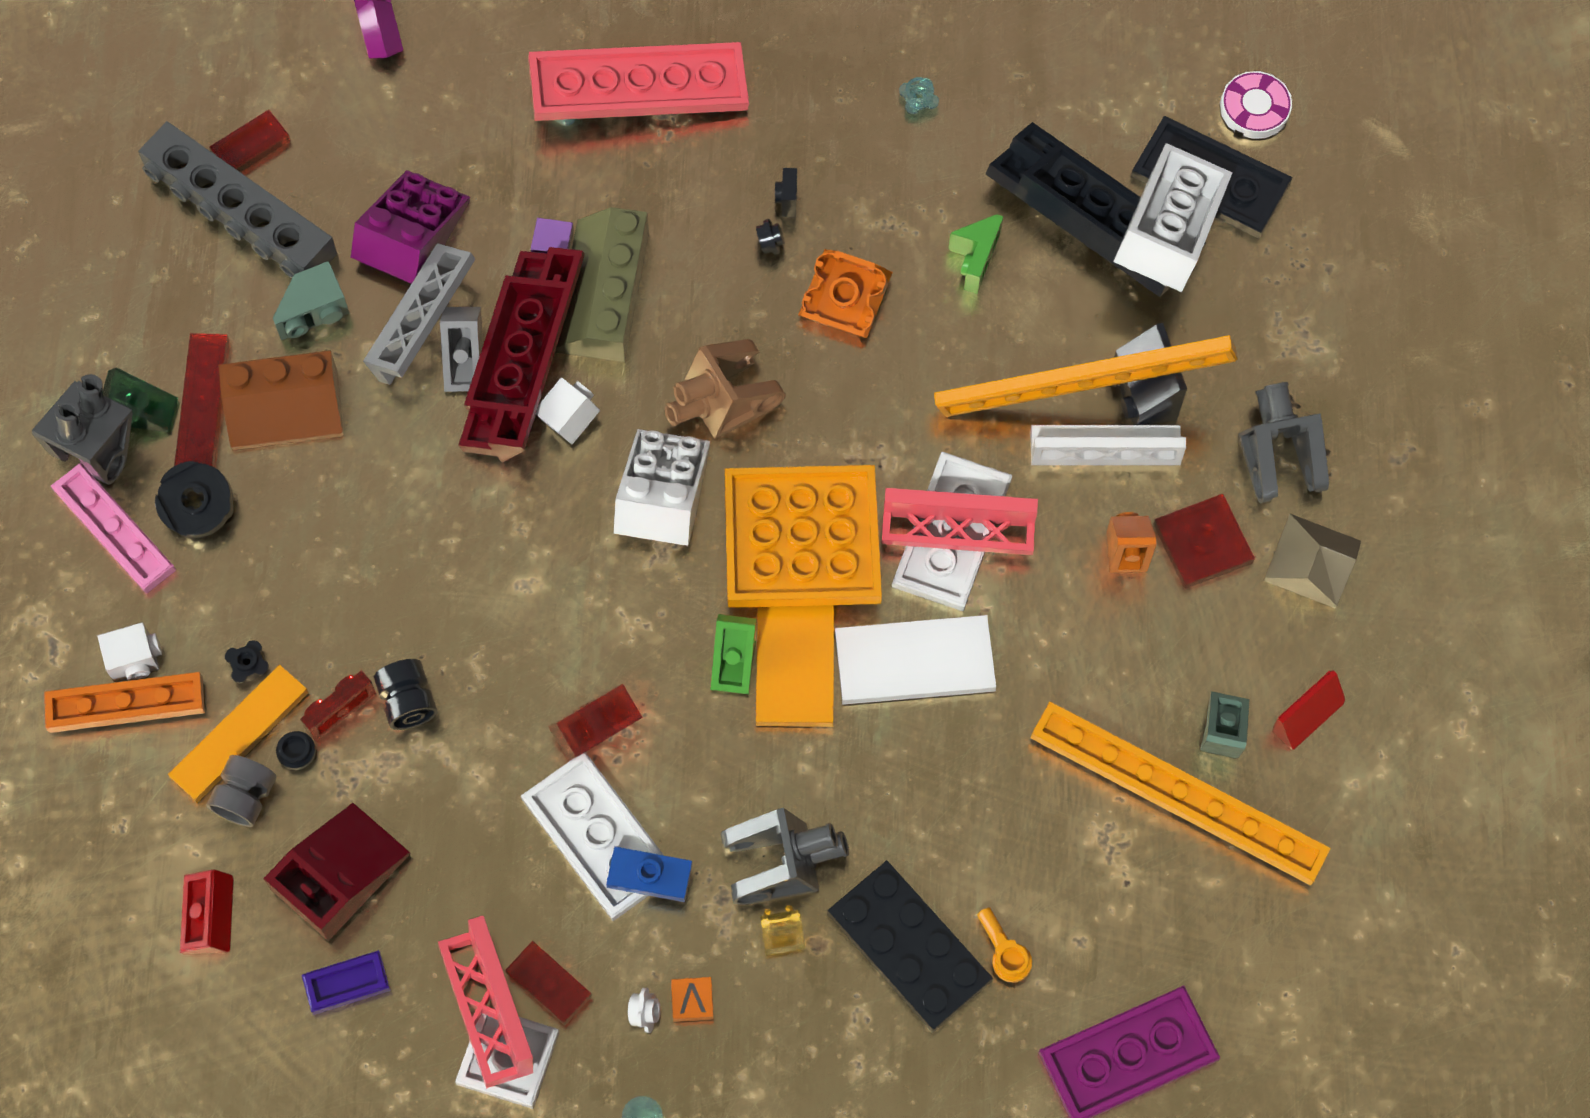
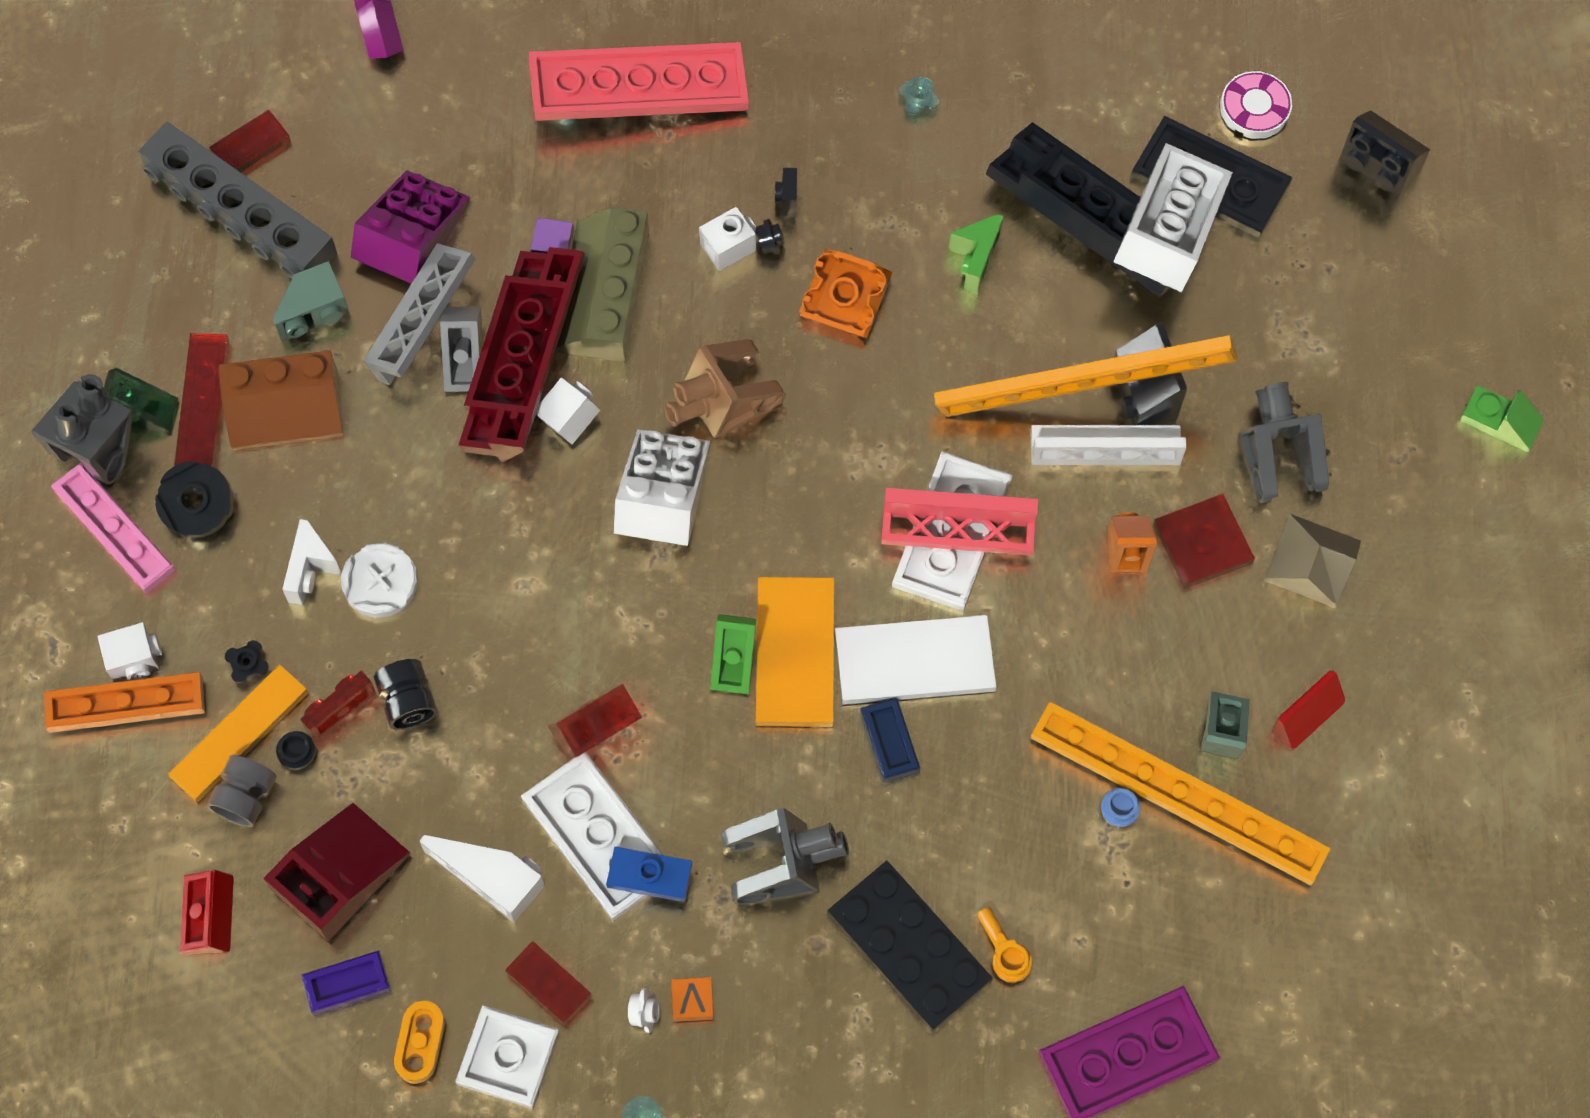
coral fence [438,915,533,1088] -> none
light orange plate [725,465,882,608] -> none
clear yellow tile [760,905,805,956] -> none
none -> white slope [282,519,341,605]
none -> white tile [341,543,418,618]
none -> light orange plate [394,1000,445,1084]
none -> white slope [420,835,545,922]
none -> white brick [699,207,757,271]
none -> dark blue tile [860,698,921,783]
none -> medium blue plate [1101,788,1141,827]
none -> black slope [1340,110,1431,197]
none -> bright green slope [1460,385,1544,452]

